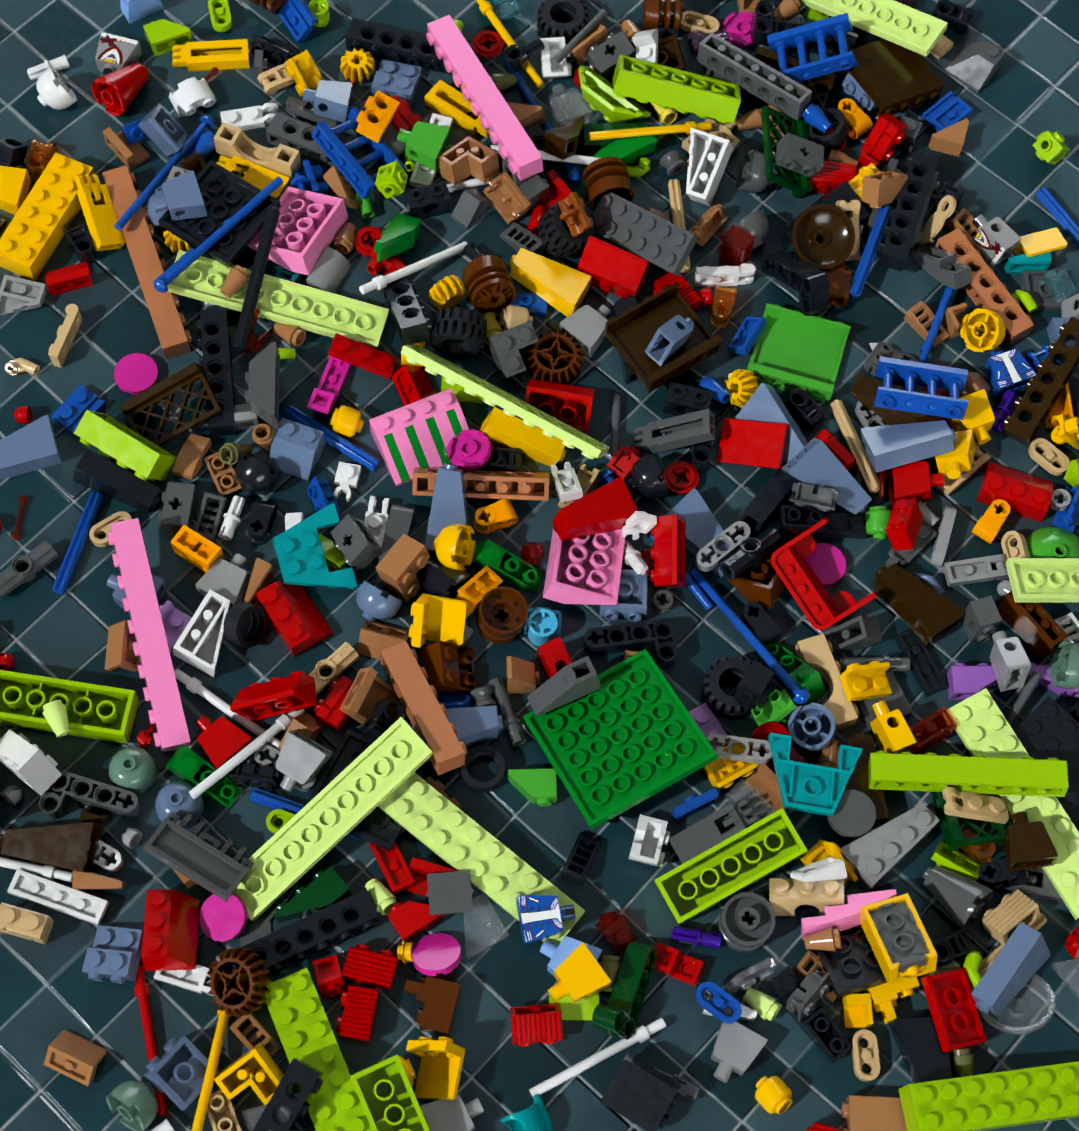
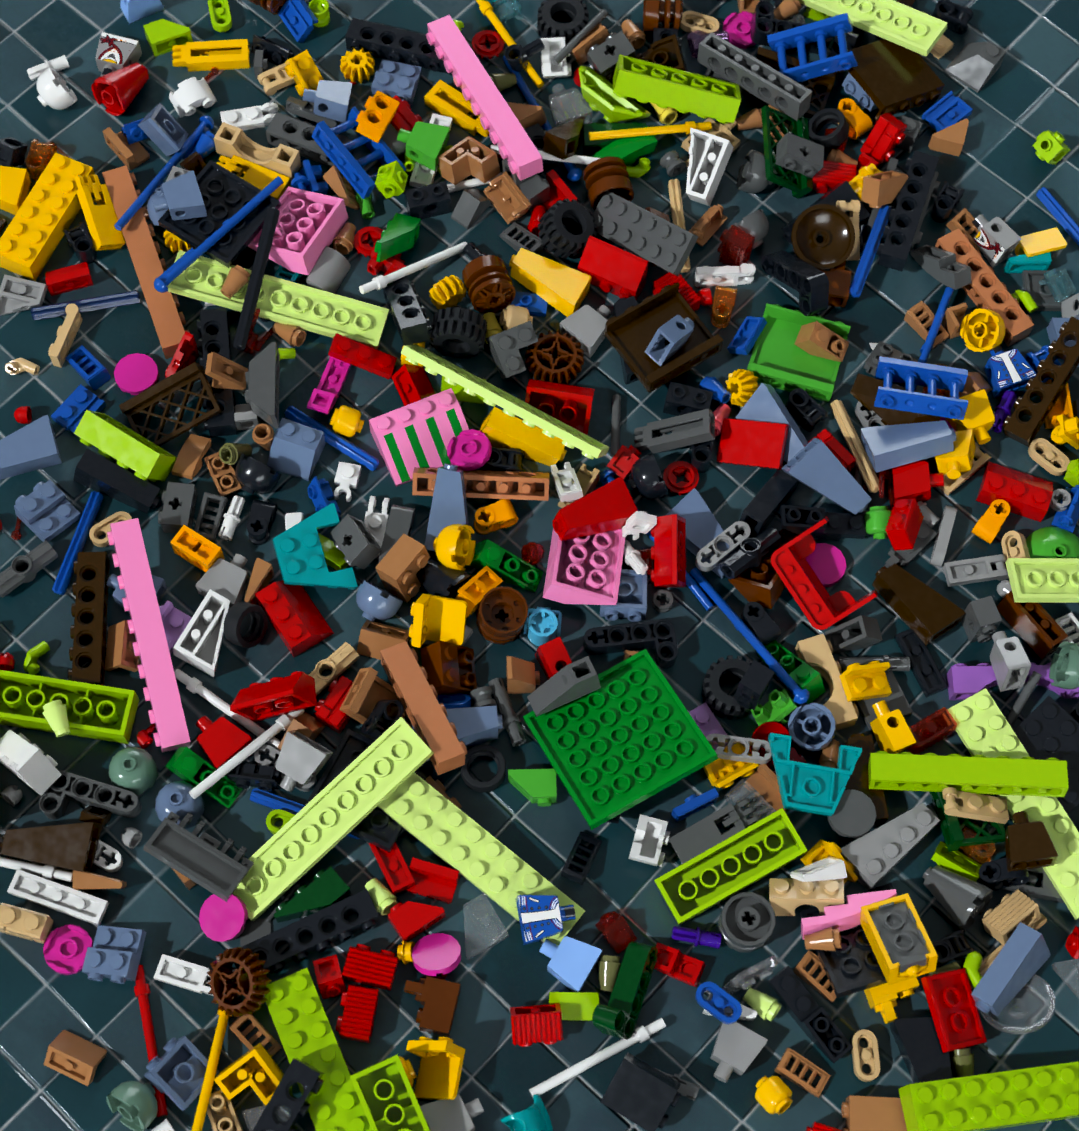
red slope [141,889,200,971] -> none
dark grey piece [426,870,474,915] -> none
yellow torso [548,942,612,1004] -> none
dark orange hips [557,192,594,237] -> none
white slope [632,29,658,64] -> none
dark grey hinge [786,970,830,1022] -> none
dark grey hinge [789,481,839,511] -> none
blue cone [802,103,833,134] -> none
yellow panel [842,993,873,1029] -> none
sand blue arm [913,573,944,594] -> none
tan brick [920,195,956,246] -> none
none -> sand blue plate [14,480,81,542]
none -> lime arm [23,641,50,675]
none -> dark blue axle [31,290,140,320]
none -> dark pink tile [43,924,94,975]
none -> blue slope [65,345,111,390]
none -> dark brown brick [68,551,110,686]
none -> red wing [165,332,199,378]
none -> medium nougat slope [205,352,248,390]
none -> coral cone [712,404,731,436]
none -> medium nougat slope [774,1047,831,1098]
none -> medium nougat slope [795,321,850,362]

